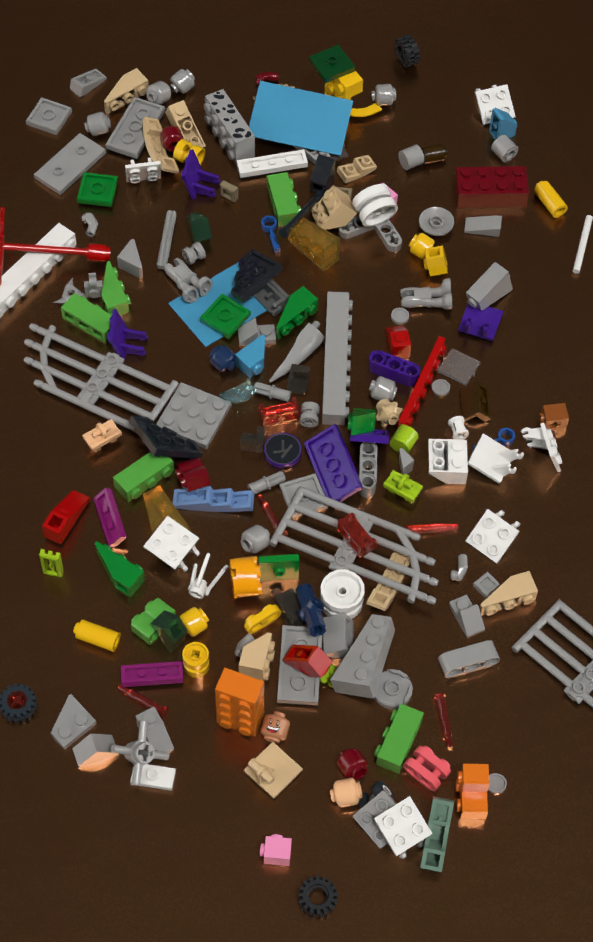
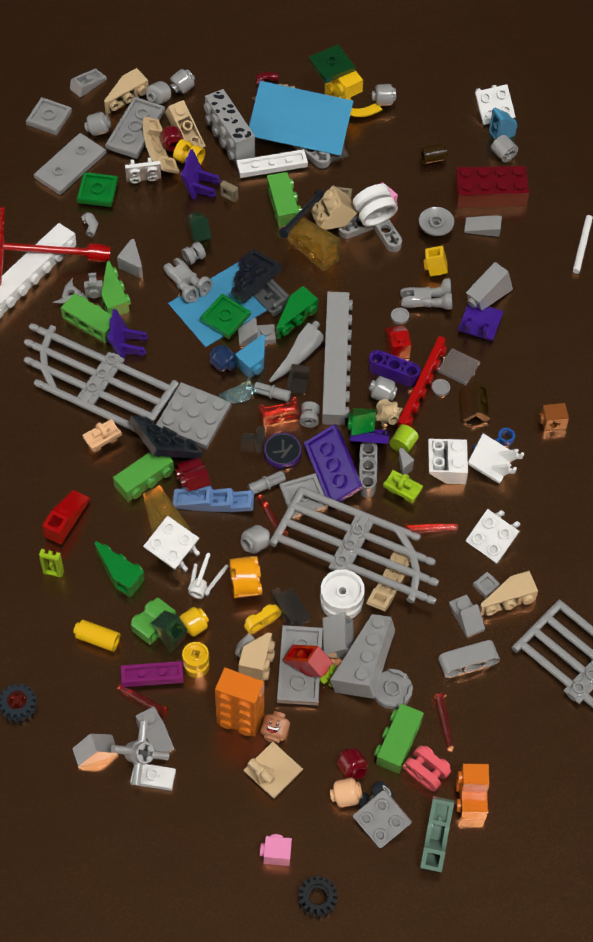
light grey wing [51,694,97,750] -> none
magenta plate [93,488,127,548] -> none
light grey axle [157,210,176,270] -> none
green plate [259,554,299,581] -> none
blue piece [261,216,281,253] -> none
dark blue piece [296,583,326,637] -> none
black slope [310,154,335,193] -> none
tan slope [336,155,377,183] -> none
clear red hinge [337,513,378,558] -> none
white plate [373,796,432,859] -> none
black tyre [394,34,421,68] -> none
light grey piece [398,144,424,170] -> none
yellow head [408,233,434,259] -> none
white bush [448,416,469,440] -> none
light grey arm [450,554,468,582] -> none
light grey piece [488,773,507,794] -> none
white plate [521,423,563,472] -> none
yellow brick [534,181,568,218] -> none

